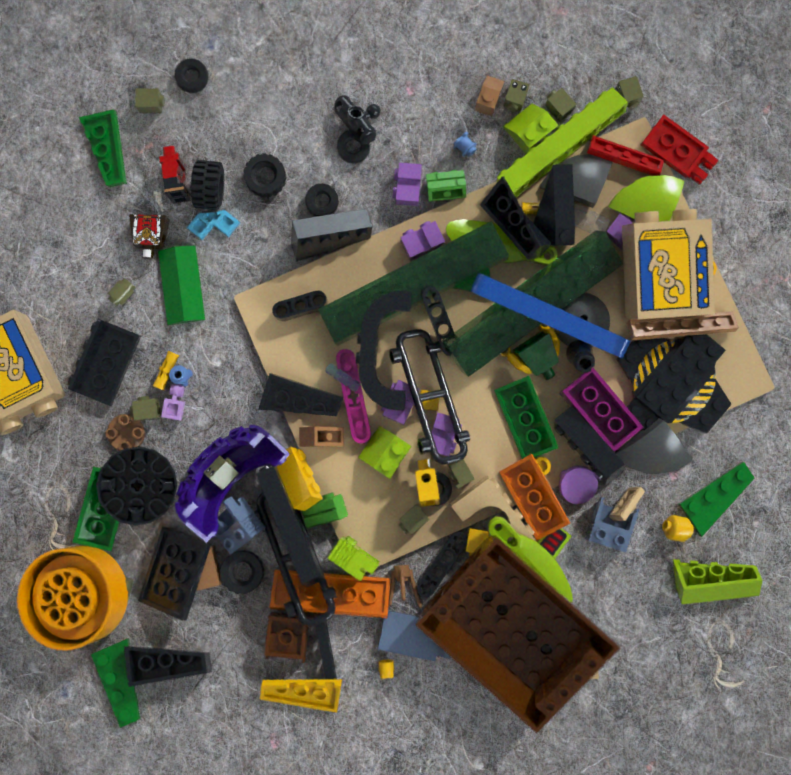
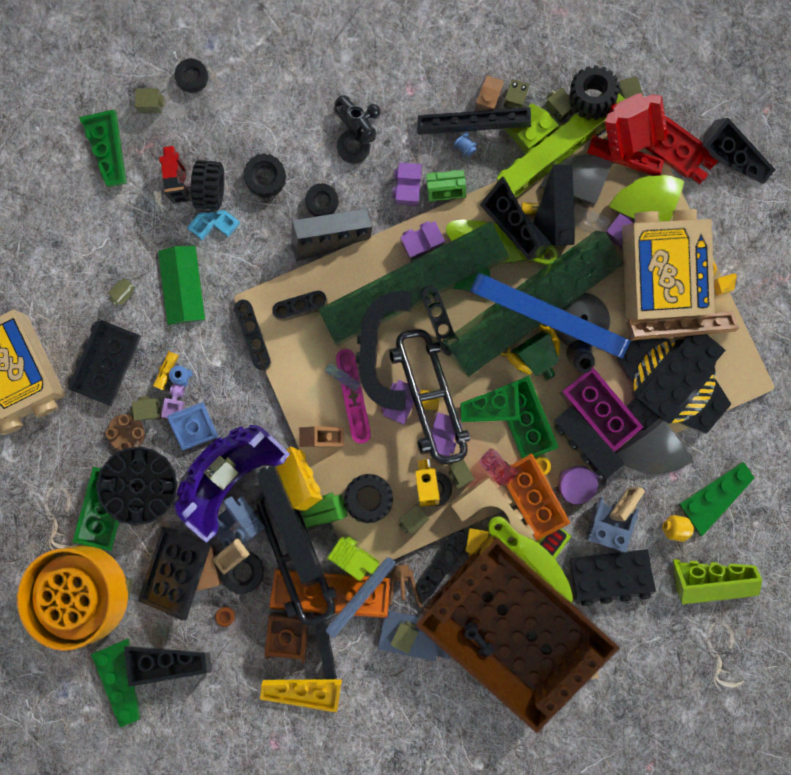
torso [129,214,170,259] -> none
black wing [258,373,344,416] -> none
lime slope [358,425,412,479] -> none
yellow hose [378,659,394,679] -> none
none -> medium blue tile [167,402,218,451]
none -> tan tile [212,539,250,575]
none -> dark orange tile [215,606,236,627]
none -> black beam [234,299,271,371]
none -> sand blue axle [326,557,396,638]
none -> black tyre [344,474,393,523]
none -> olive brick [390,620,419,654]
none -> black plate [417,107,531,135]
none -> green wing [460,381,520,422]
none -> black bar [464,622,494,658]
none -> clear pink leg [479,448,519,486]
none -> black tyre [569,65,620,120]
none -> black bracket [570,549,656,606]
none -> red slope [605,93,668,161]
none -> black wedge [703,118,776,184]
none -> yellow slope [714,273,737,296]

